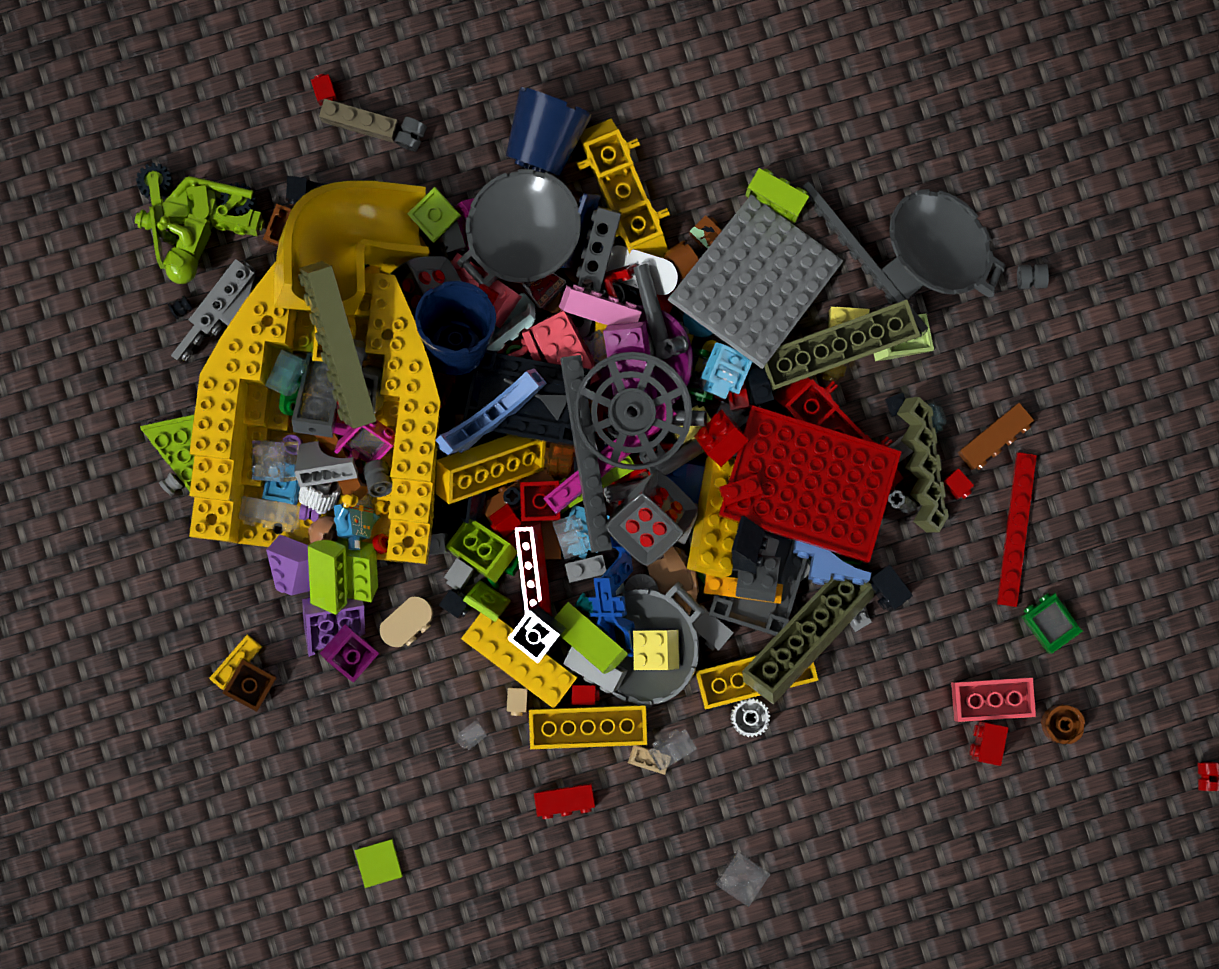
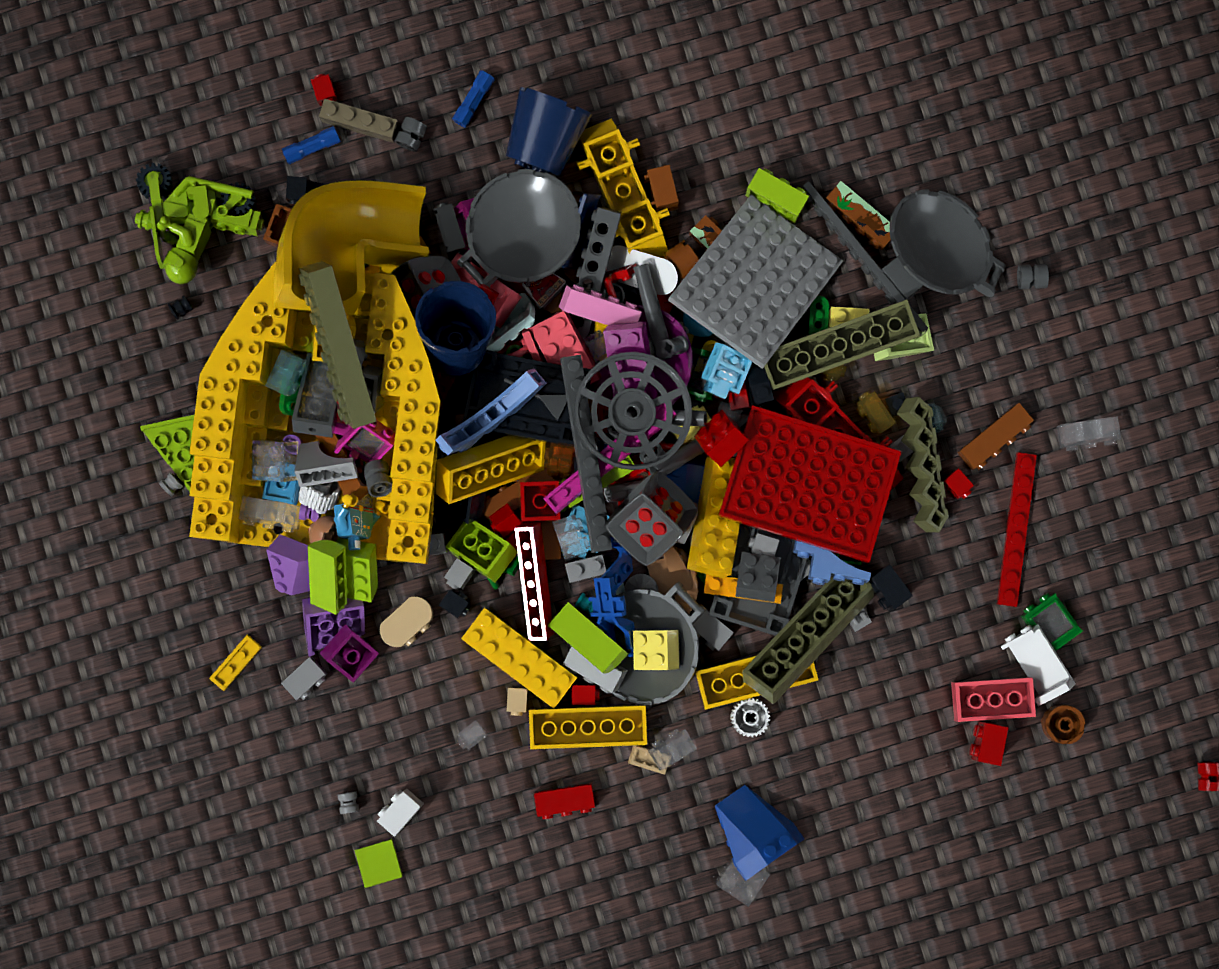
light grey wedge [171,259,257,363] -> none
reddish brown brick [222,657,276,712] -> none
red tile [372,533,389,554] -> none
lime tile [407,187,461,242] -> none
lime tile [463,580,511,622] -> none
black bush [503,487,521,507] -> none
black brick [508,604,566,663] -> none
red plate [719,475,763,507] -> none
black slope [732,516,768,573] -> none
dark grey axle [888,490,917,514] -> none
none -> light grey brick [281,657,328,701]
none -> blue axle [282,126,341,164]
none -> light grey wheel [337,791,359,814]
none -> white brick [377,789,424,837]
none -> blue axle [452,70,494,128]
none -> dark orange container [644,165,679,212]
none -> blue wedge [715,785,805,881]
none -> green plate [808,296,829,336]
none -> brick [825,181,891,250]
none -> clear yellow brick [856,391,896,435]
none -> white panel [1001,624,1076,706]
none -> clear brick [1057,416,1121,451]

